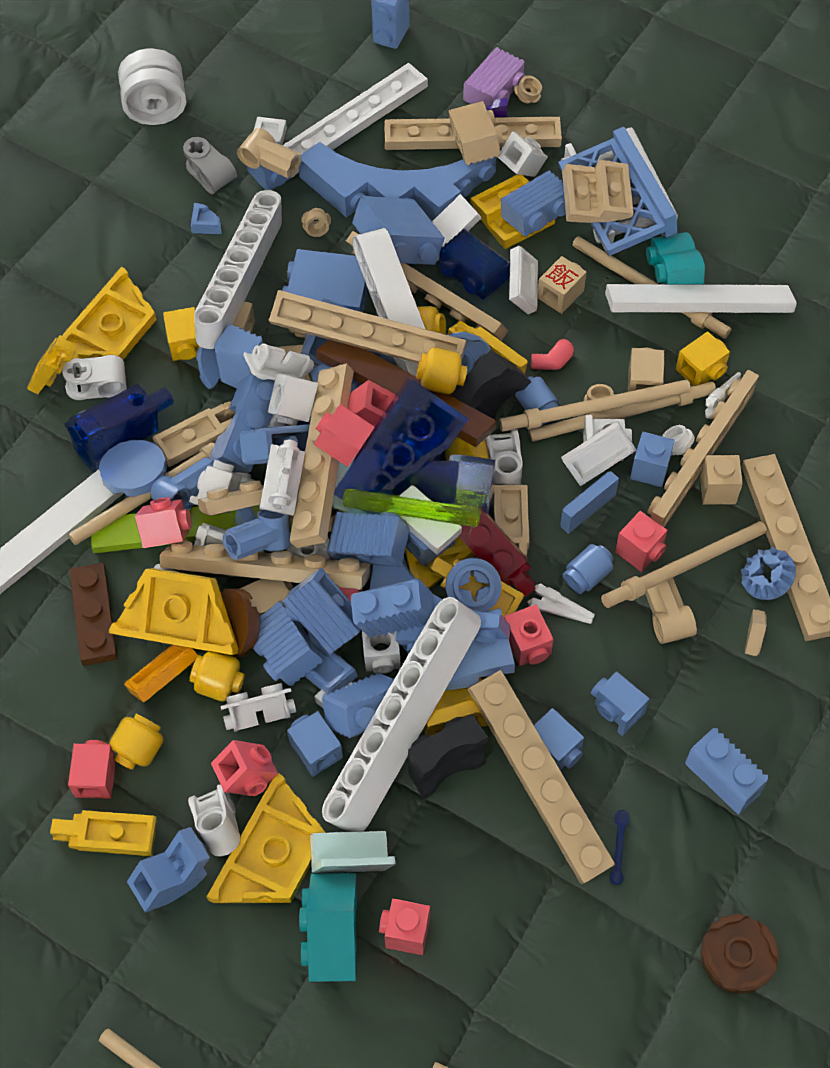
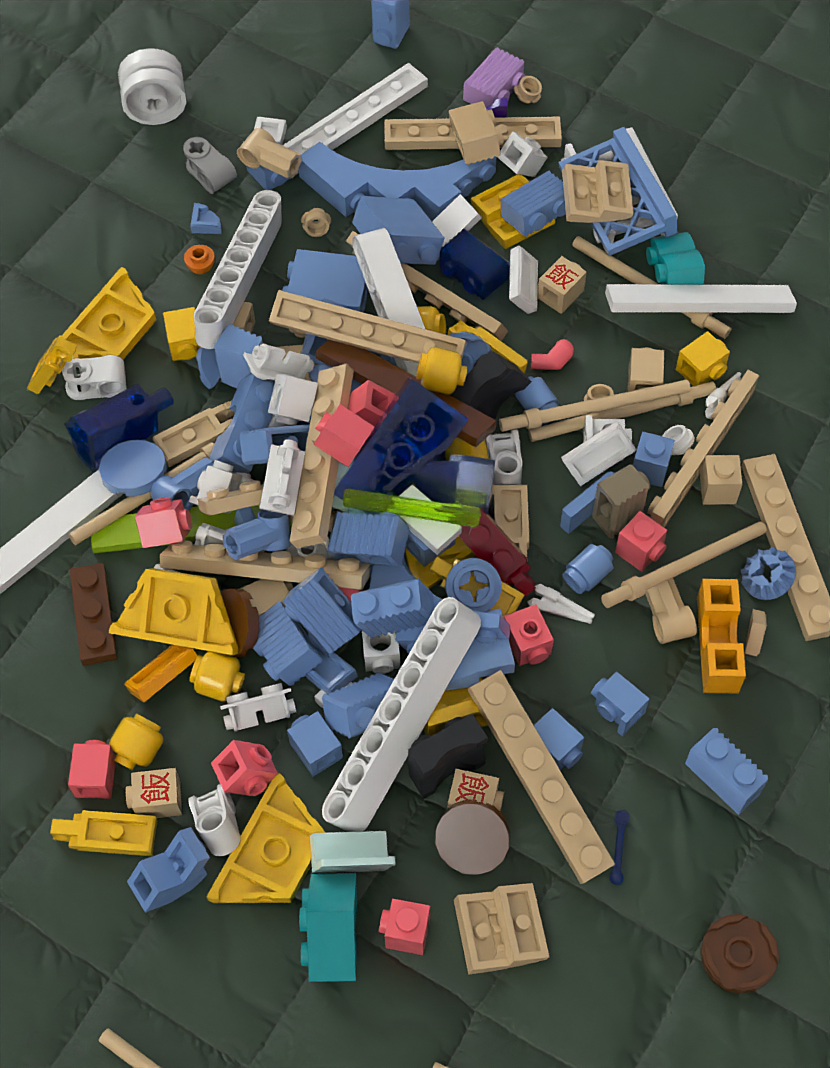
none -> tan brick [126,768,182,818]
none -> orange plate [184,245,215,274]
none -> tile [435,799,510,875]
none -> tan brick [448,769,504,811]
none -> tan slope [453,883,550,974]
none -> dark tan brick [591,464,650,539]
none -> light orange arch [697,579,746,694]

